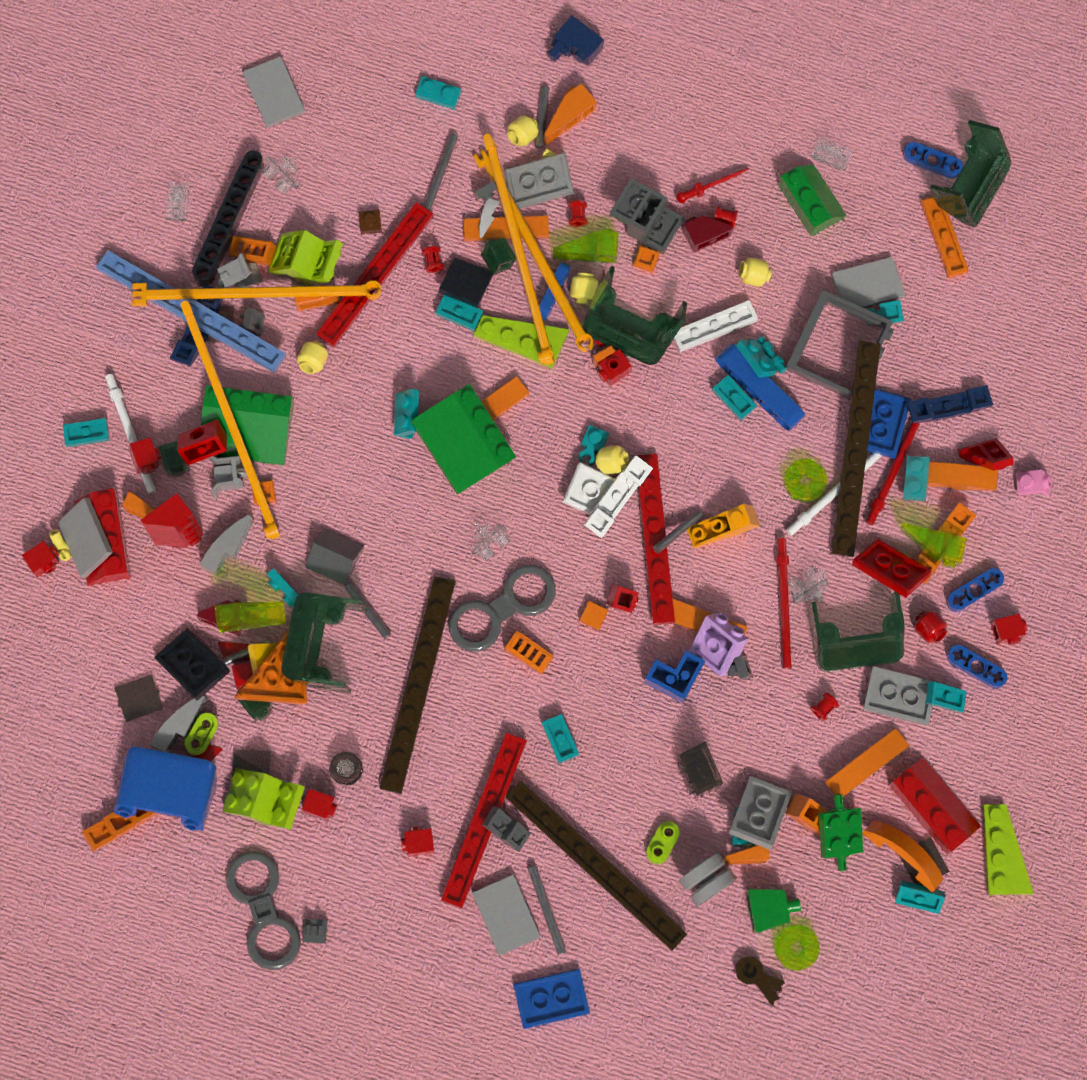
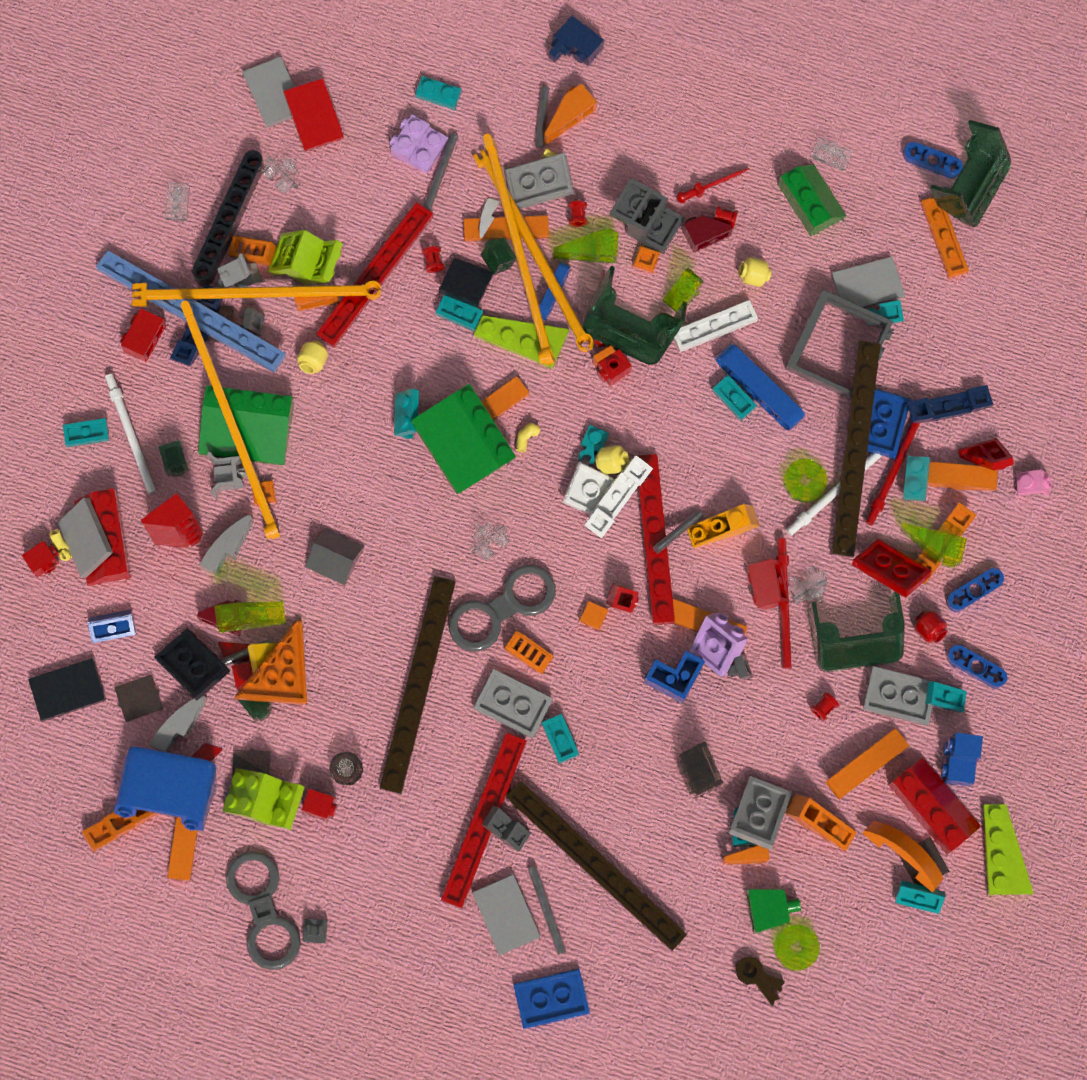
orange slope [122,491,154,518] -> none
red brick [129,437,161,474] -> none
red brick [177,420,227,466] -> none
lime plate [184,713,218,755] -> none
teal plate [267,568,304,610] -> none
clear green windscreen [281,592,368,694] -> none
flat silver bar [345,583,391,639] -> none
reddish brown plate [359,210,382,235] -> none
red brick [401,826,435,857] -> none
dark grey plate [473,182,498,201] -> none
light yellow head [507,115,538,147] -> none
light yellow head [569,273,599,304] -> none
lime plate [646,821,680,864] -> none
light grey wheel [679,853,737,907] -> none
teal plate [736,336,787,378] -> none
green plate [819,794,863,871] -> none
red brick [990,613,1027,645] -> none
none -> black tile [28,658,106,722]
none -> blue slope [87,610,136,643]
none -> red brick [120,308,166,362]
none -> orange tile [167,817,198,881]
none -> red tile [283,78,344,152]
none -> lavender plate [389,115,448,174]
none -> light grey plate [473,669,553,739]
none -> light yellow arm [516,423,540,452]
none -> clear neon green slope [663,268,704,314]
none -> red brick [748,559,790,610]
none -> blue brick [941,732,983,787]

